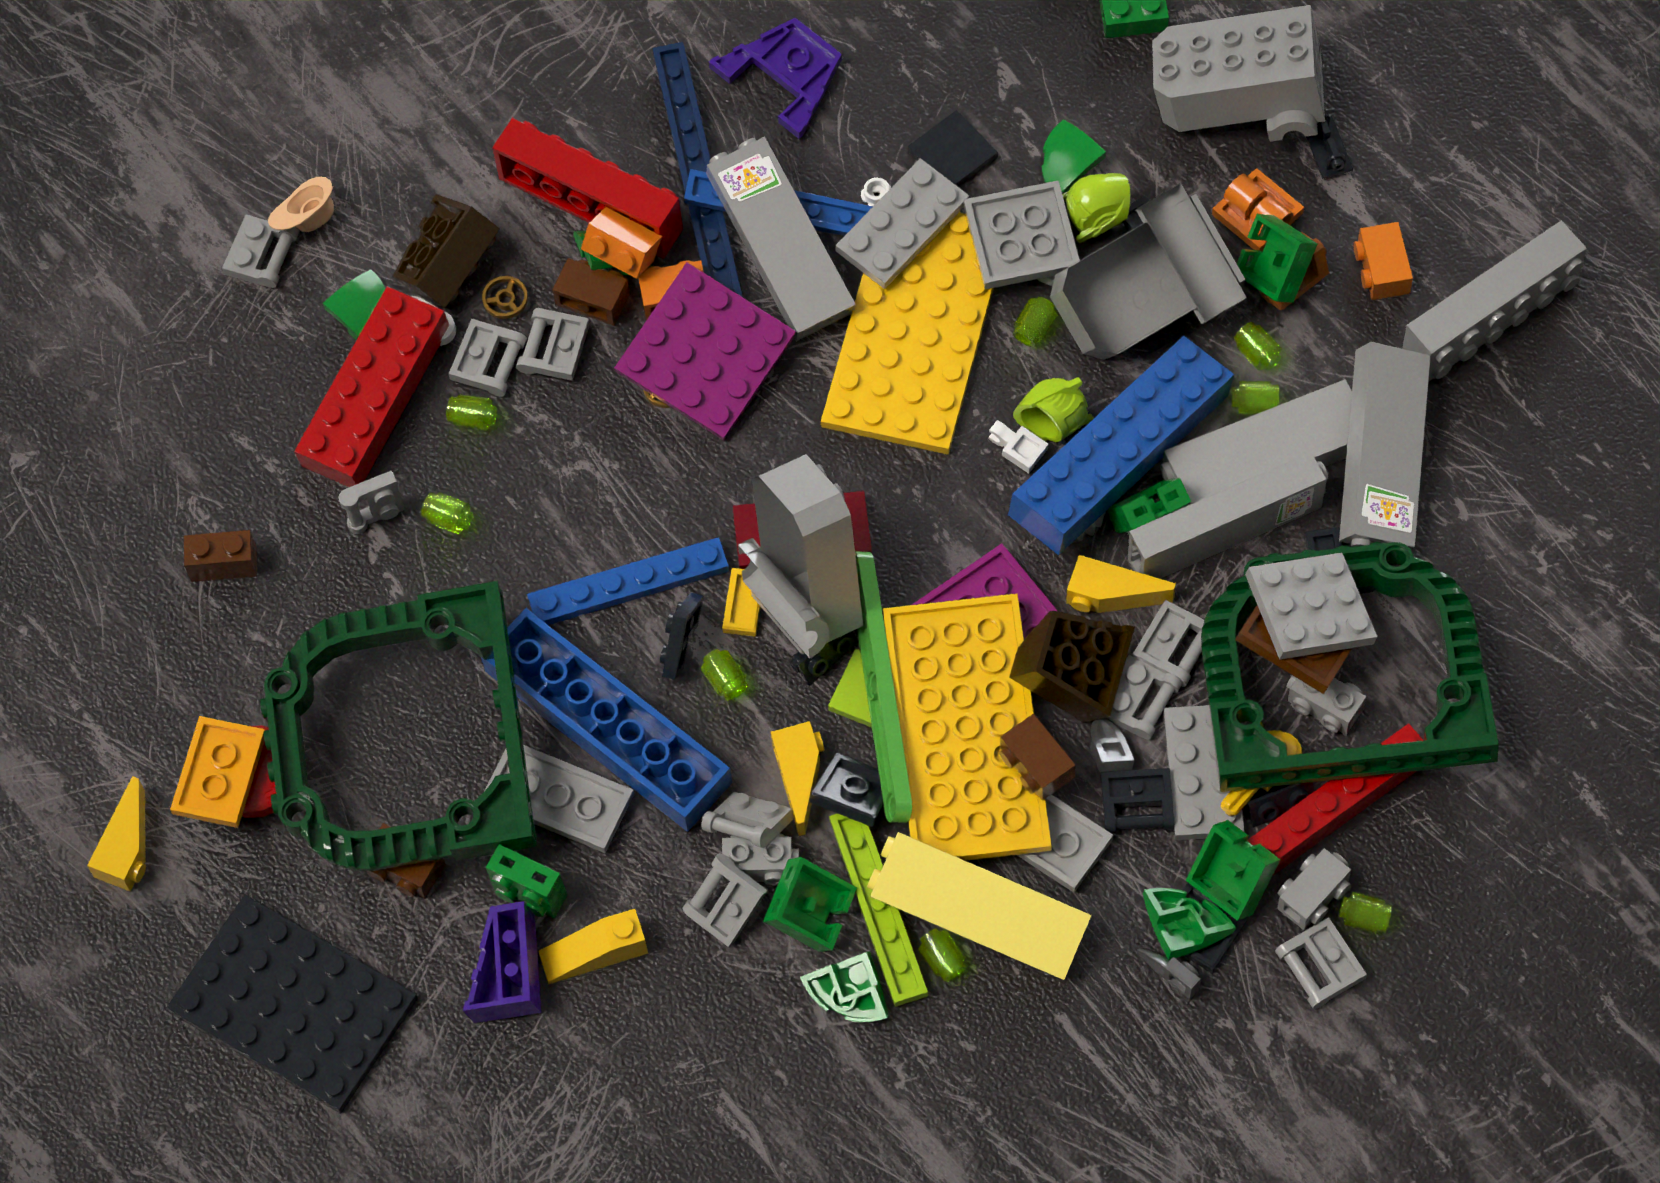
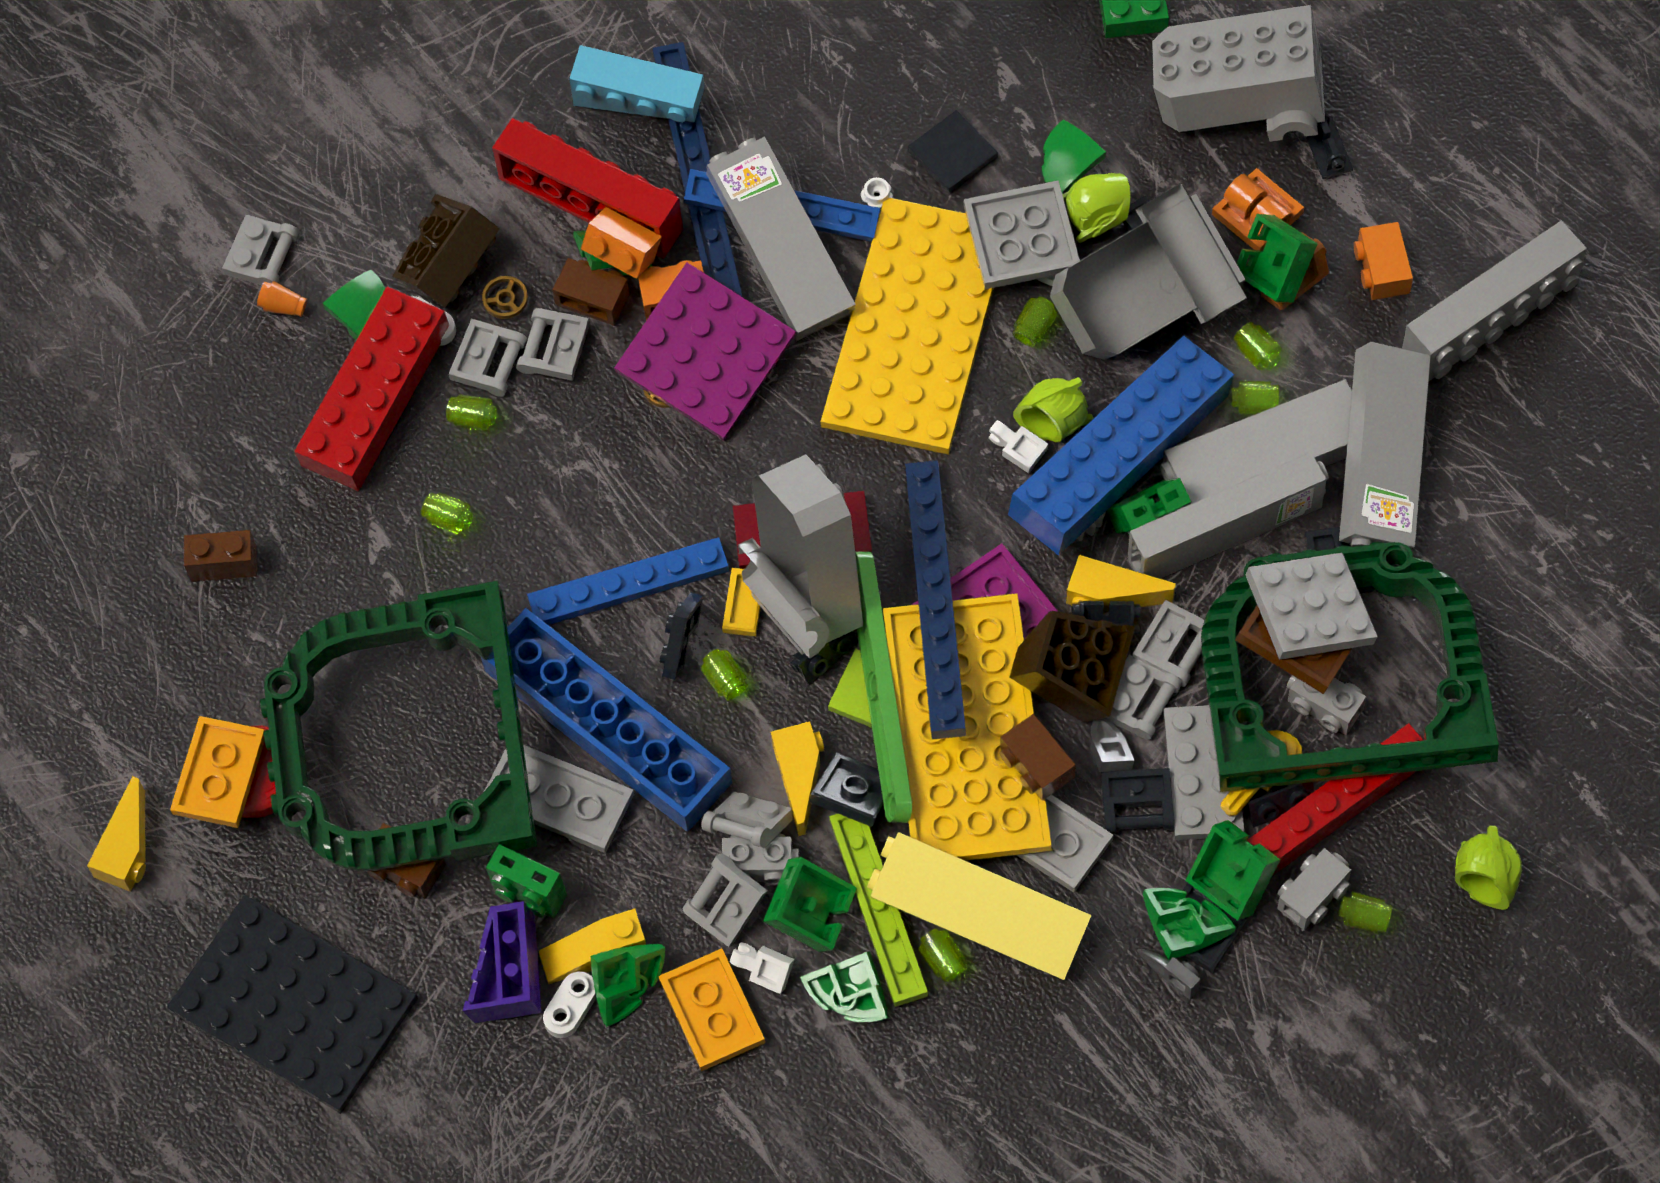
light nougat piece [268,177,334,232] -> none
light grey plate [338,471,405,534] -> none
dark purple wing [709,18,842,139] -> none
light grey plate [835,158,969,289] -> none
light grey plate [1275,917,1367,1009] -> none
none -> orange cone [257,281,307,317]
none -> white plate [543,971,596,1038]
none -> medium azure wedge [570,45,704,122]
none -> green brick [590,944,665,1027]
none -> light orange plate [658,948,765,1071]
none -> white plate [730,942,794,994]
none -> dark blue plate [905,460,966,740]
none -> black hinge [1069,600,1141,634]
none -> lime helmet [1455,826,1522,910]

